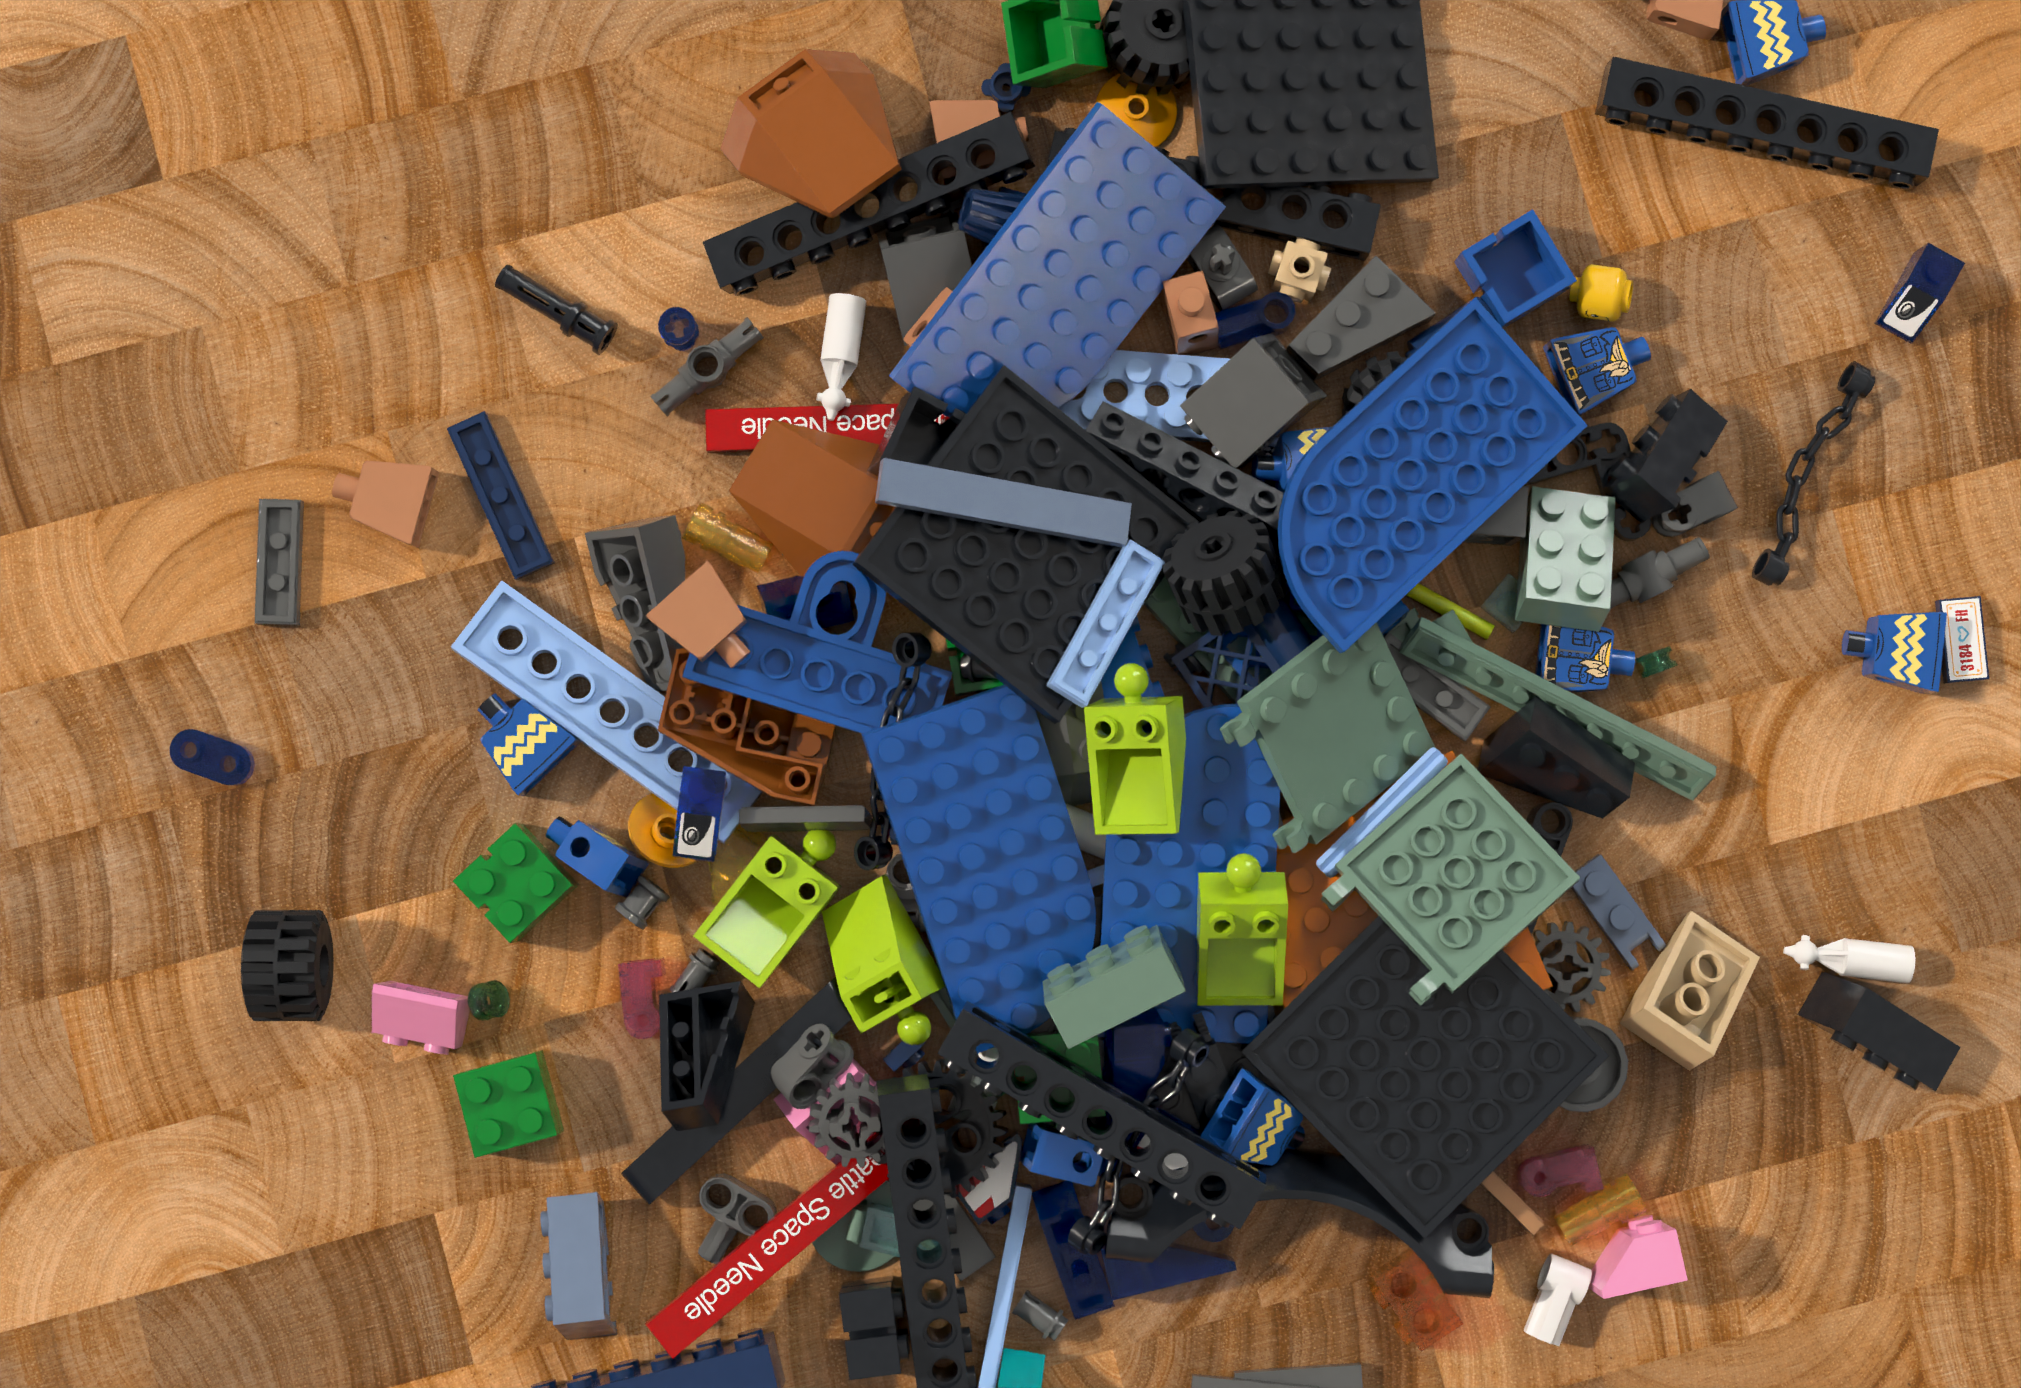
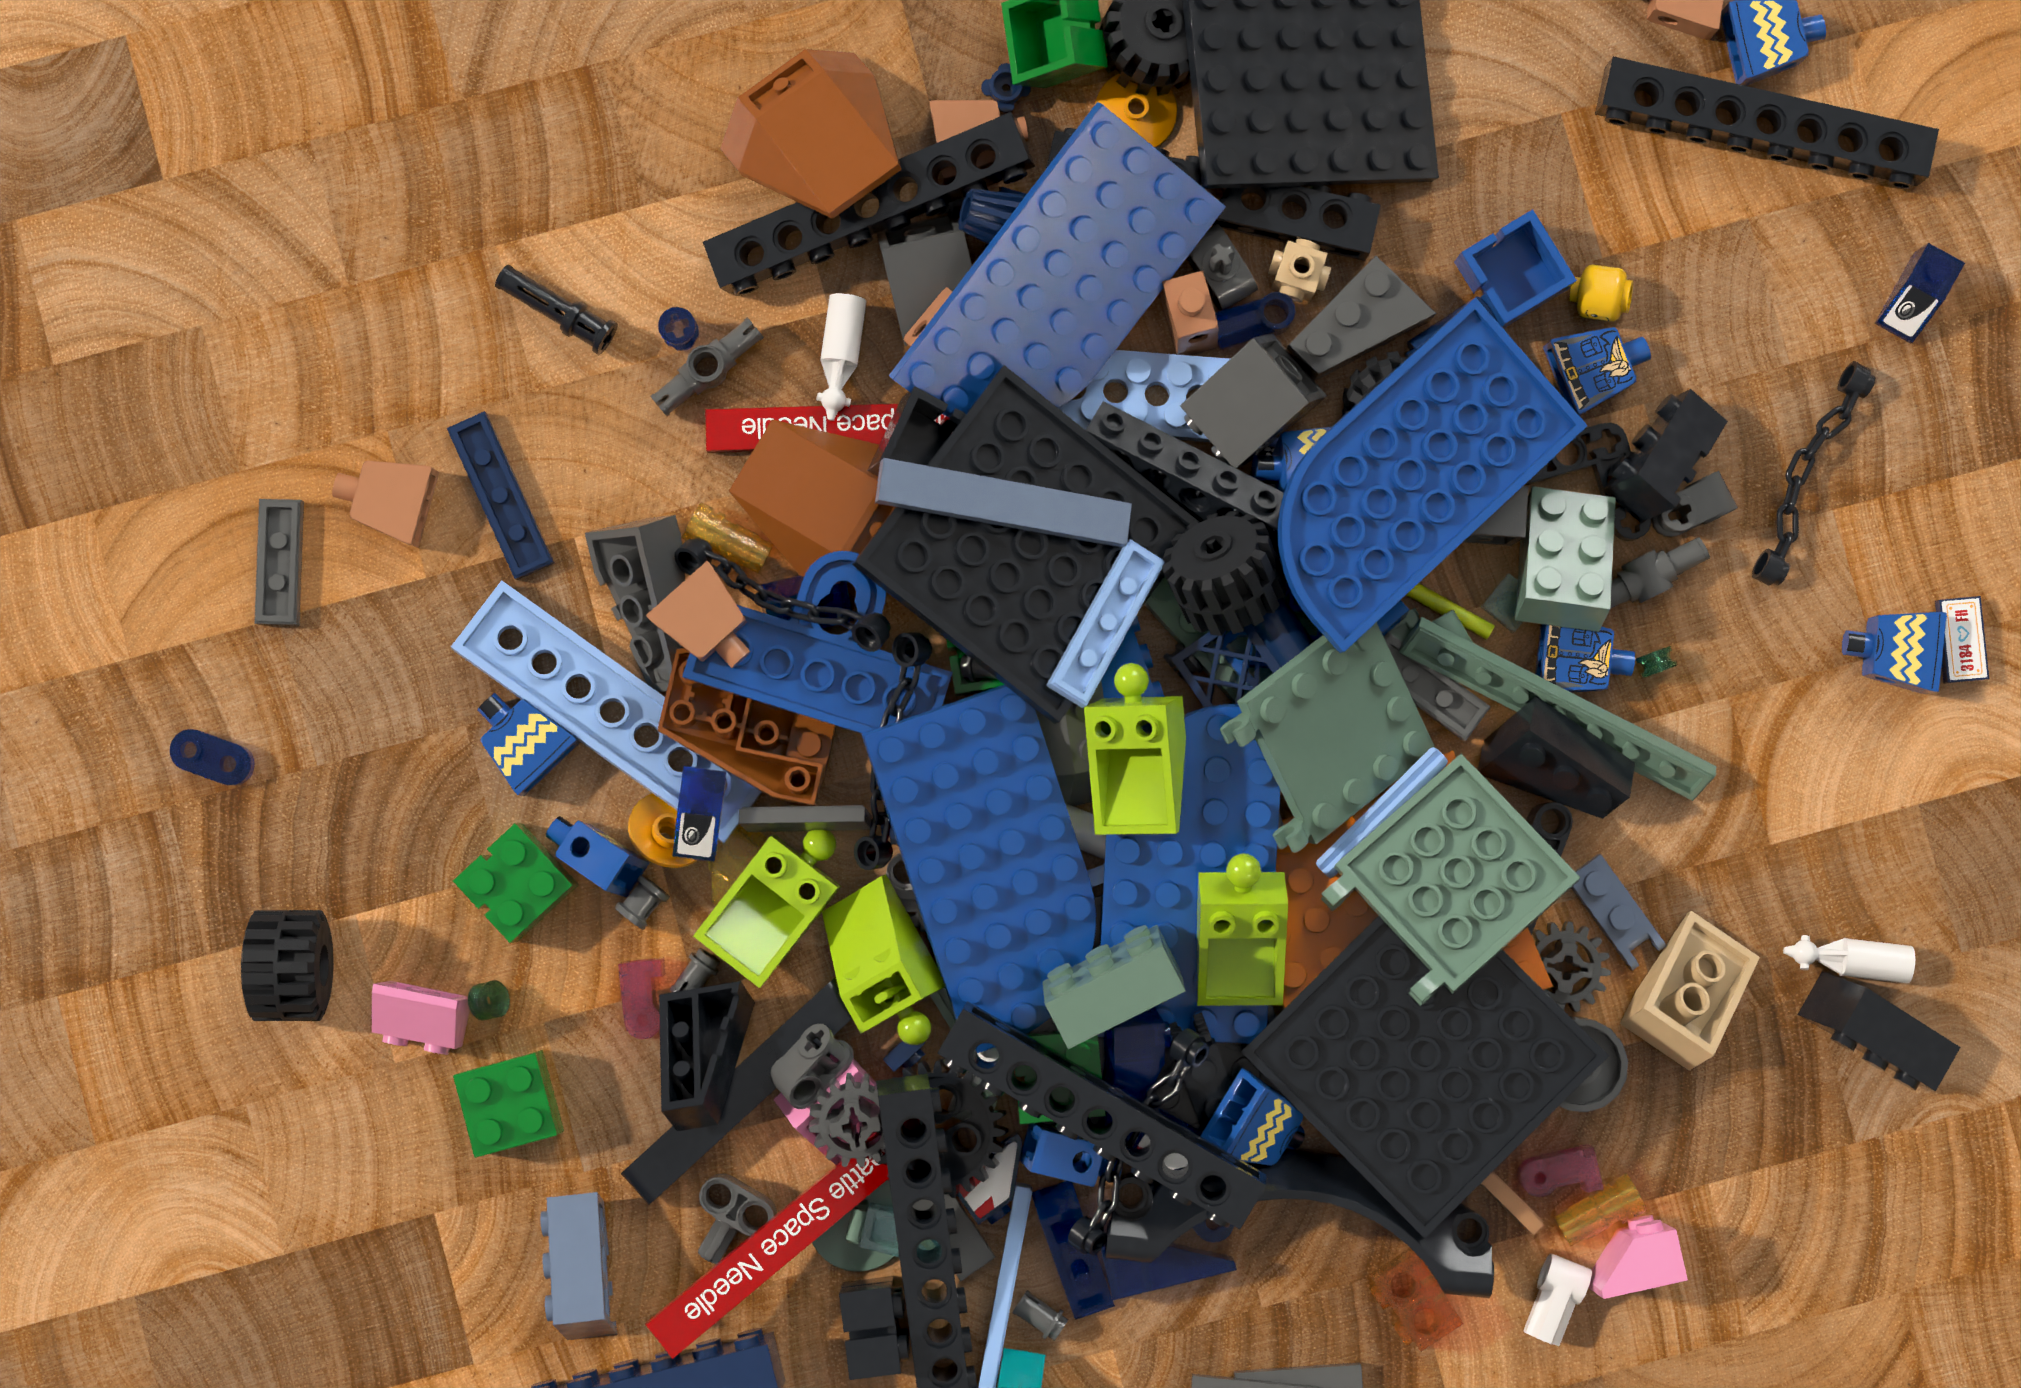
none -> black piece [674,538,891,652]

